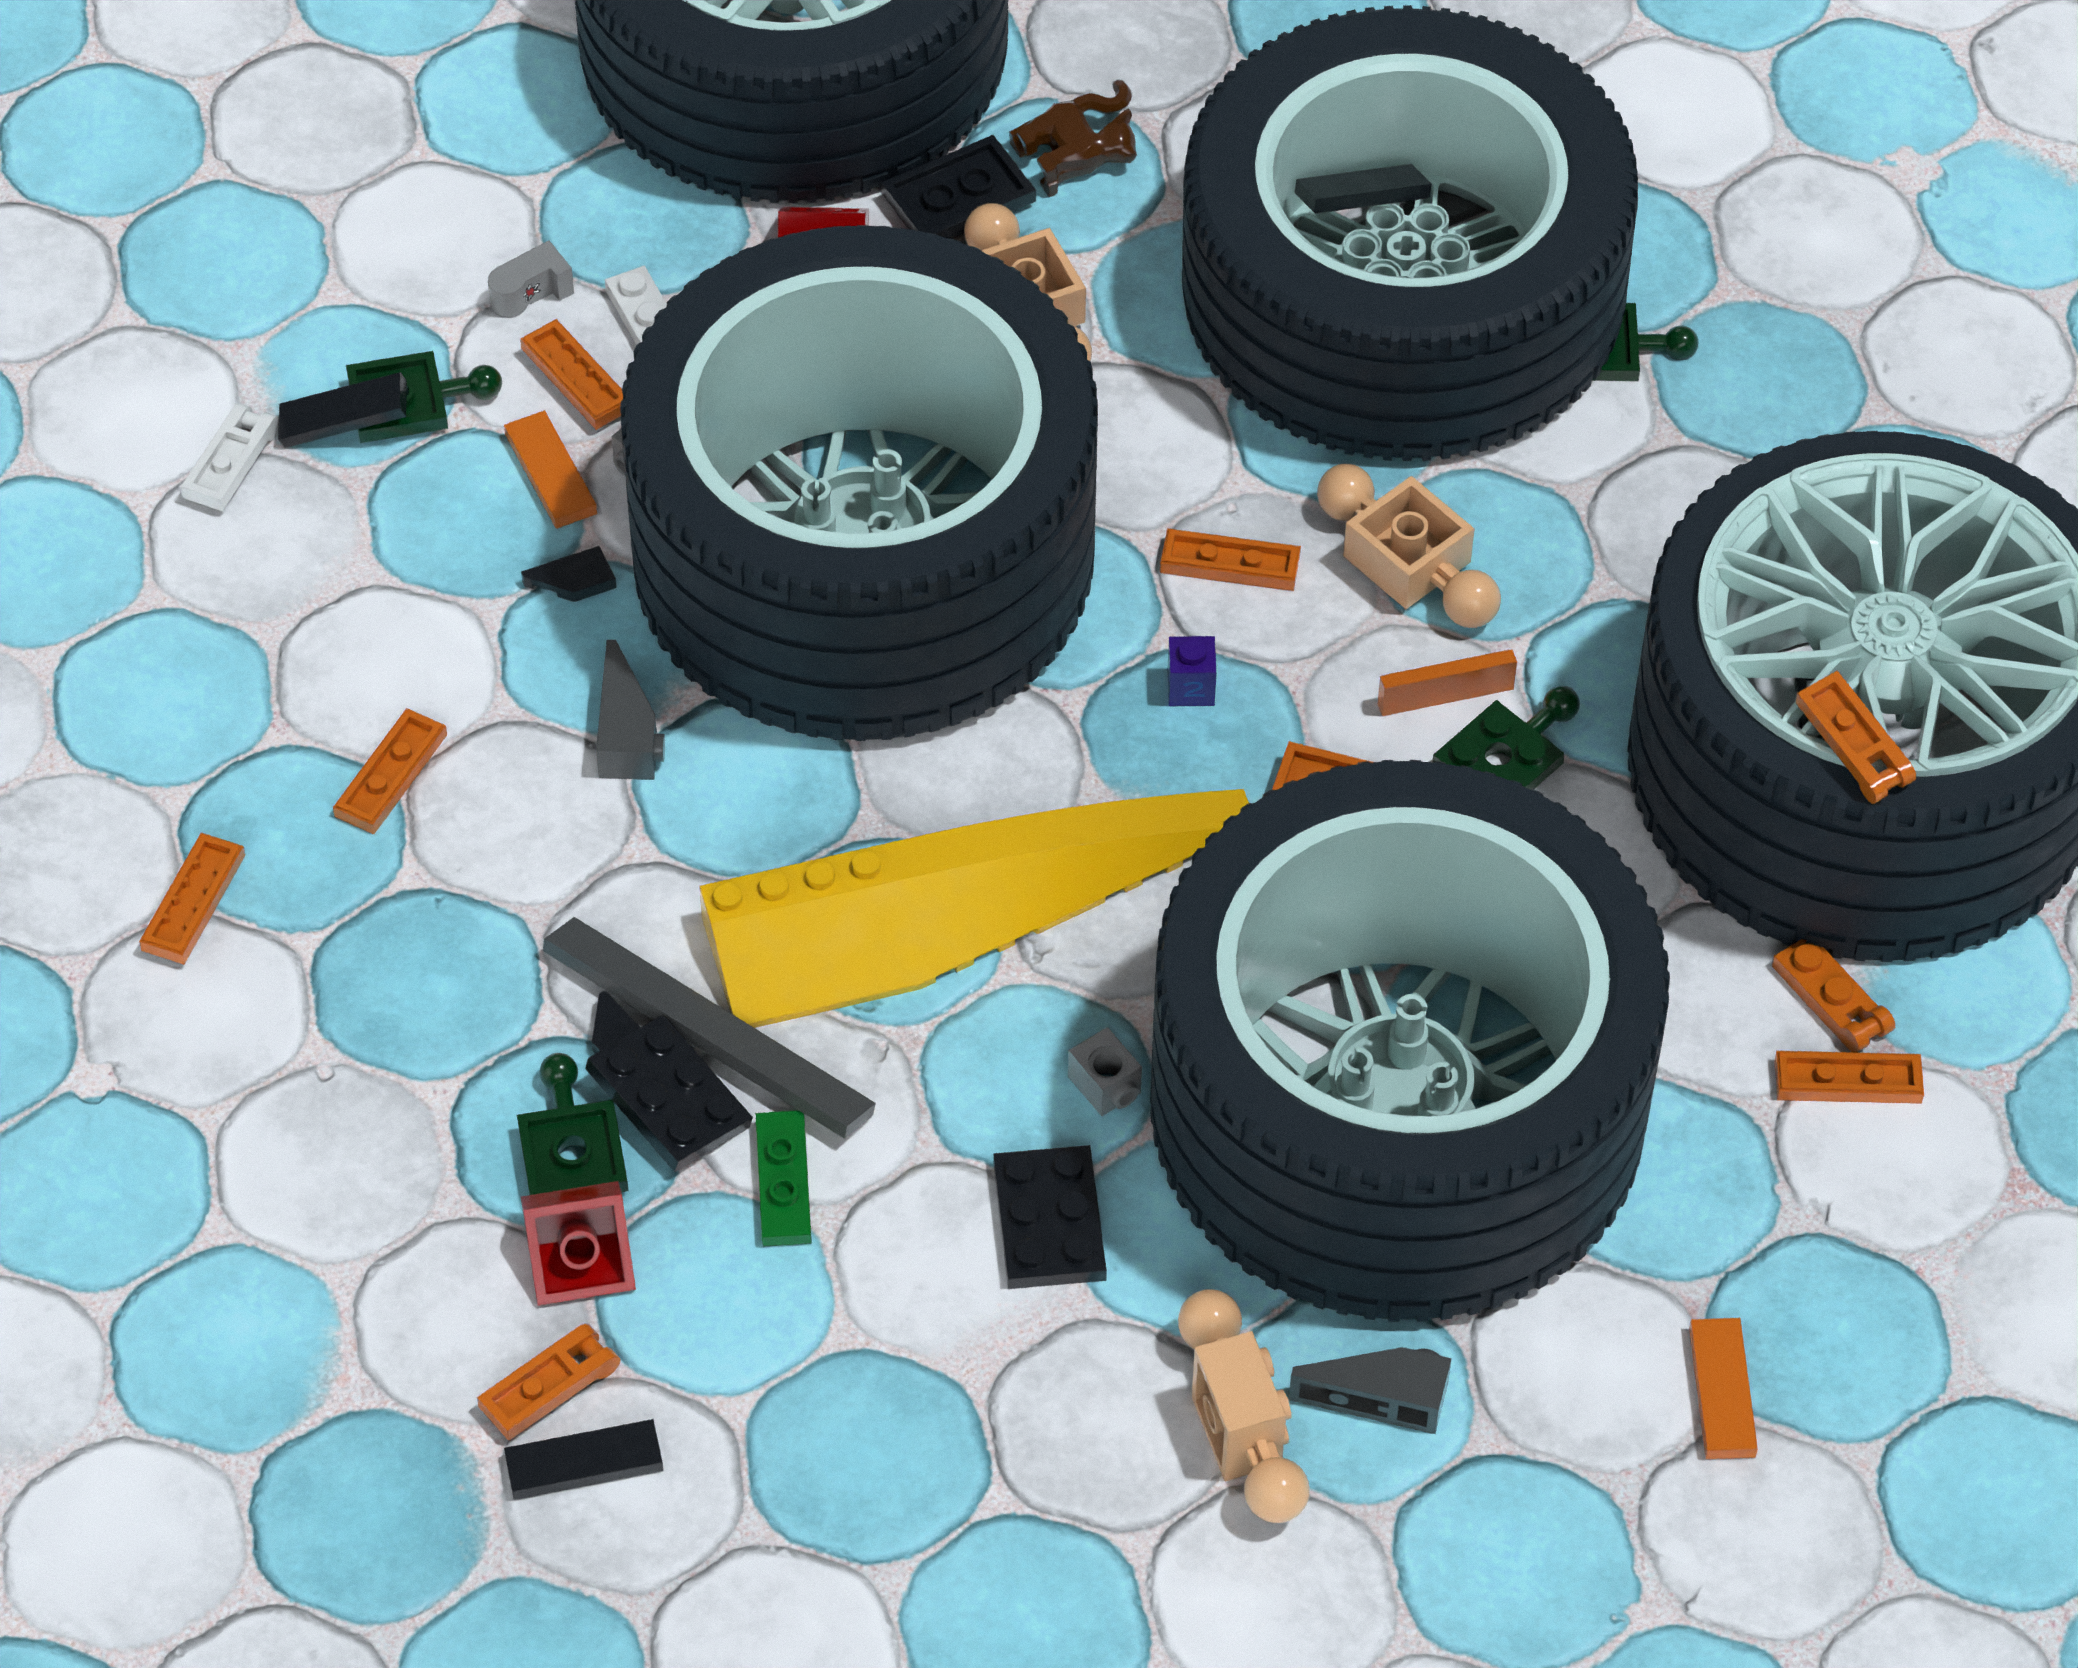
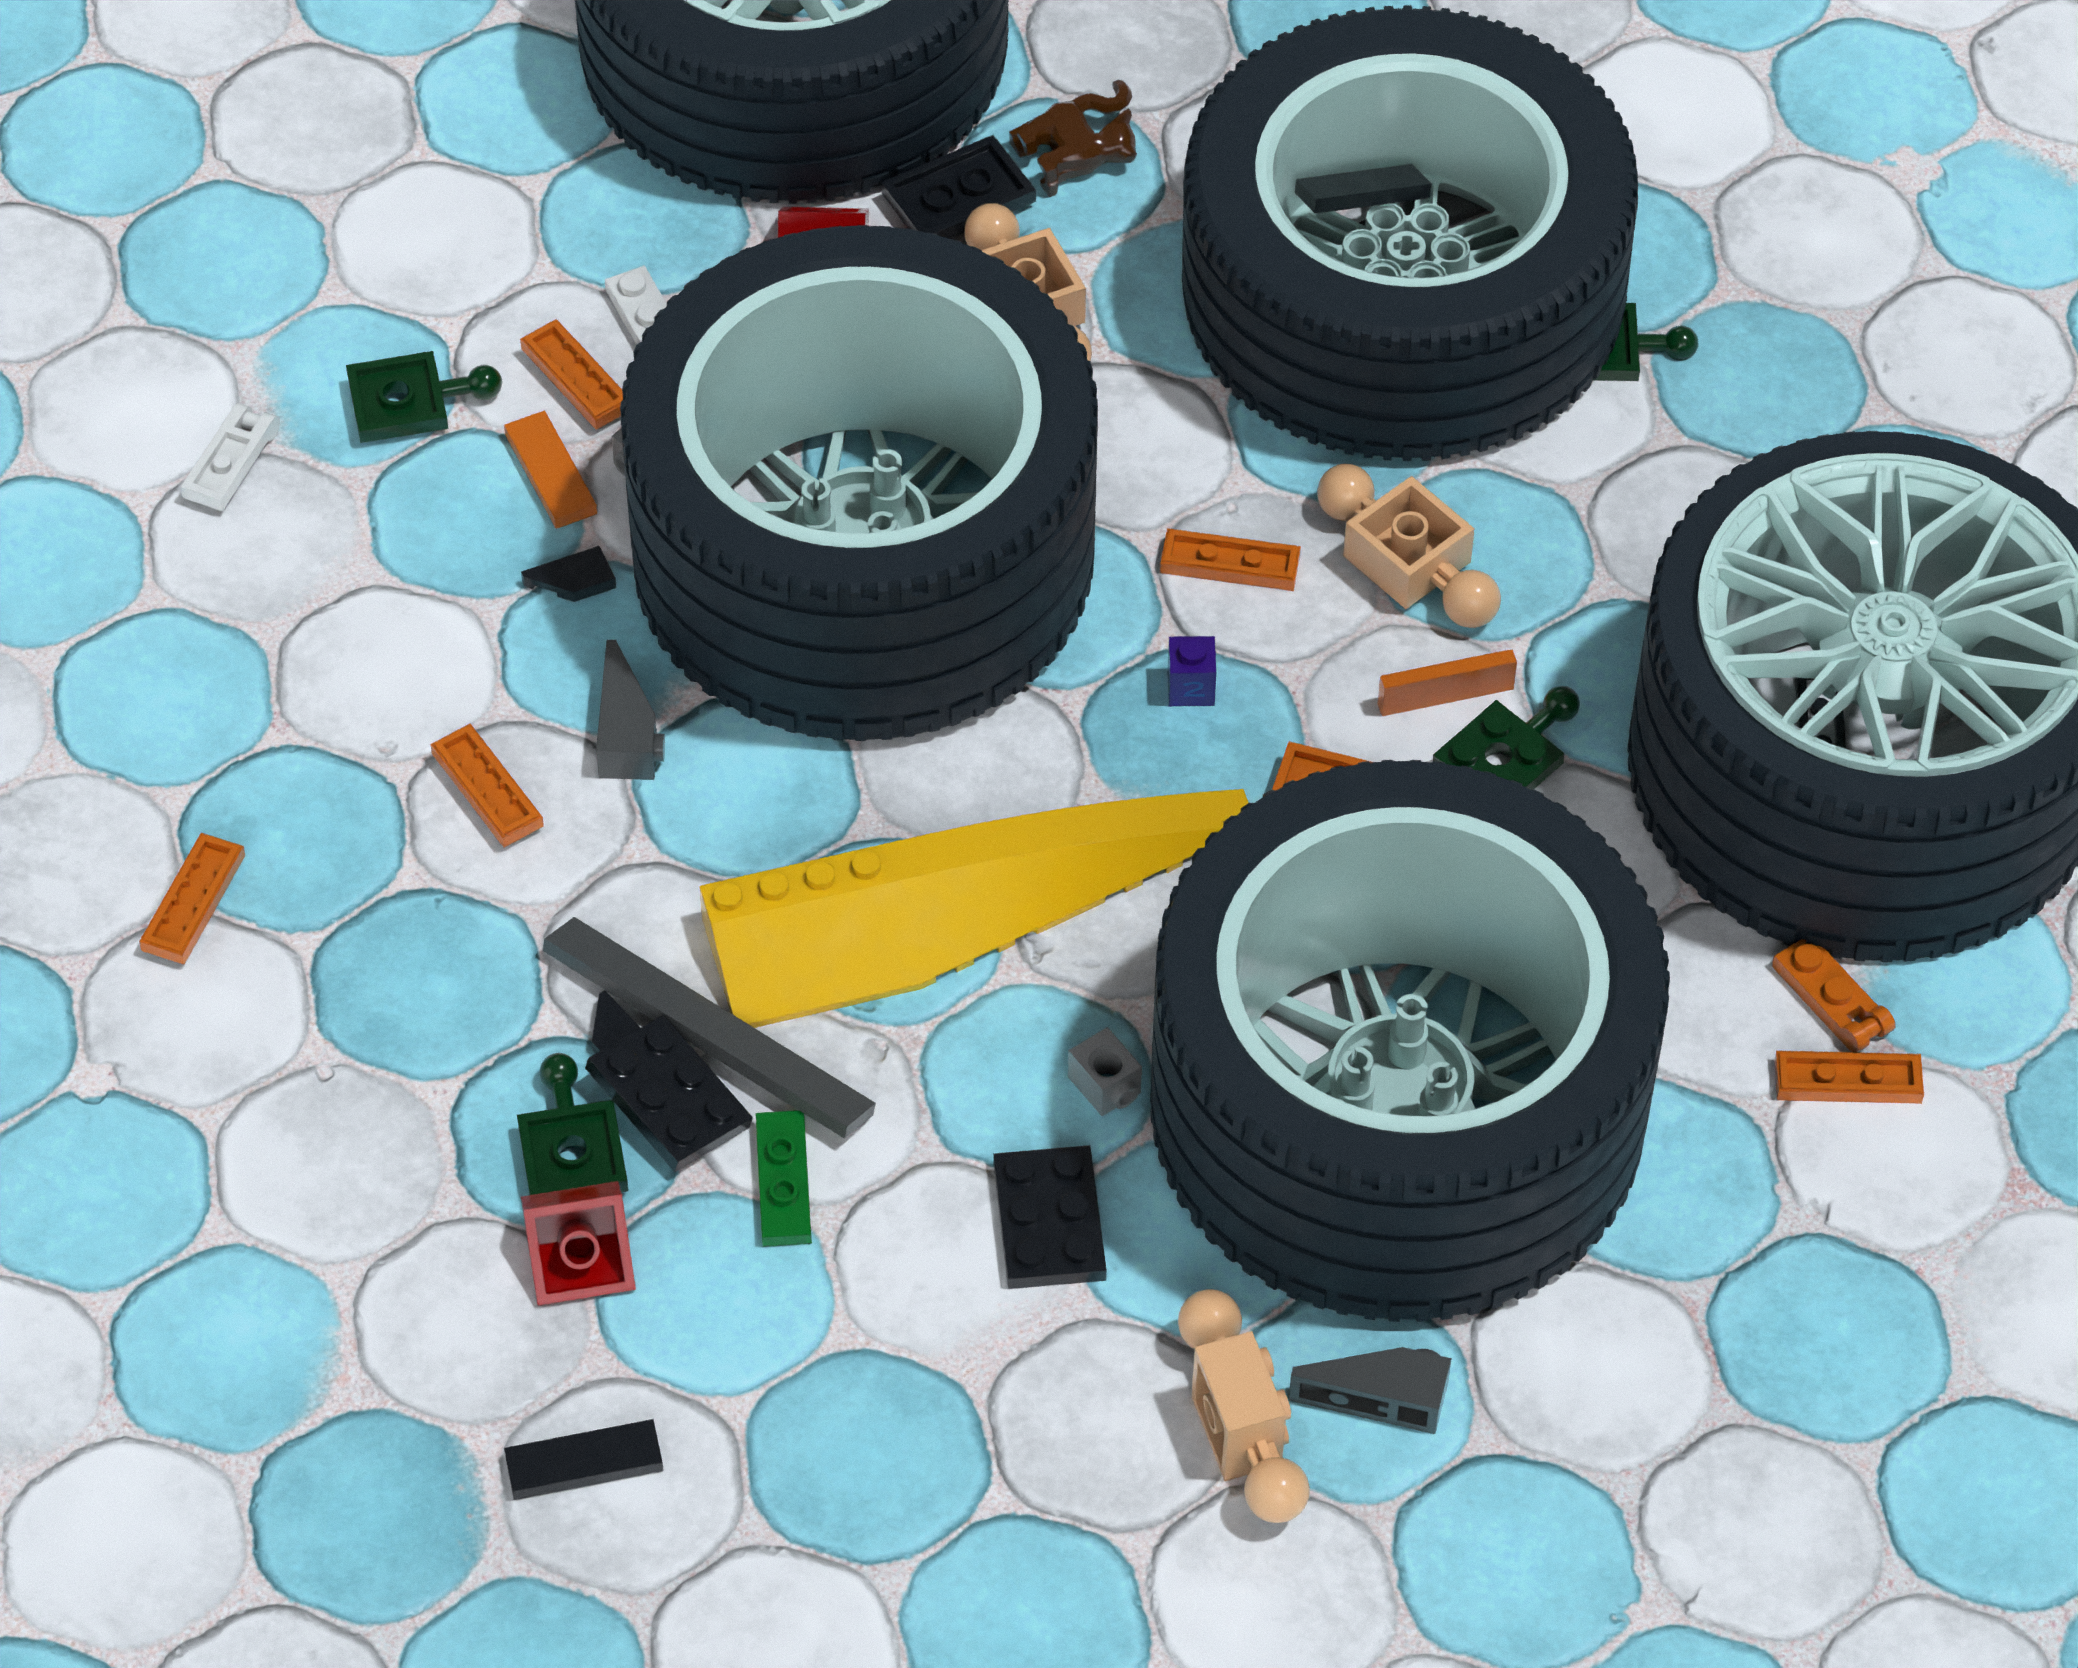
black tile [278,372,407,448] -> none
orange tile [333,708,447,834] -> none
orange plate [477,1323,621,1441] -> none
light grey leg [488,241,574,317] -> none
orange tile [1689,1318,1758,1459] -> none
orange plate [1795,670,1916,804] -> none
none -> orange plate [430,724,544,848]

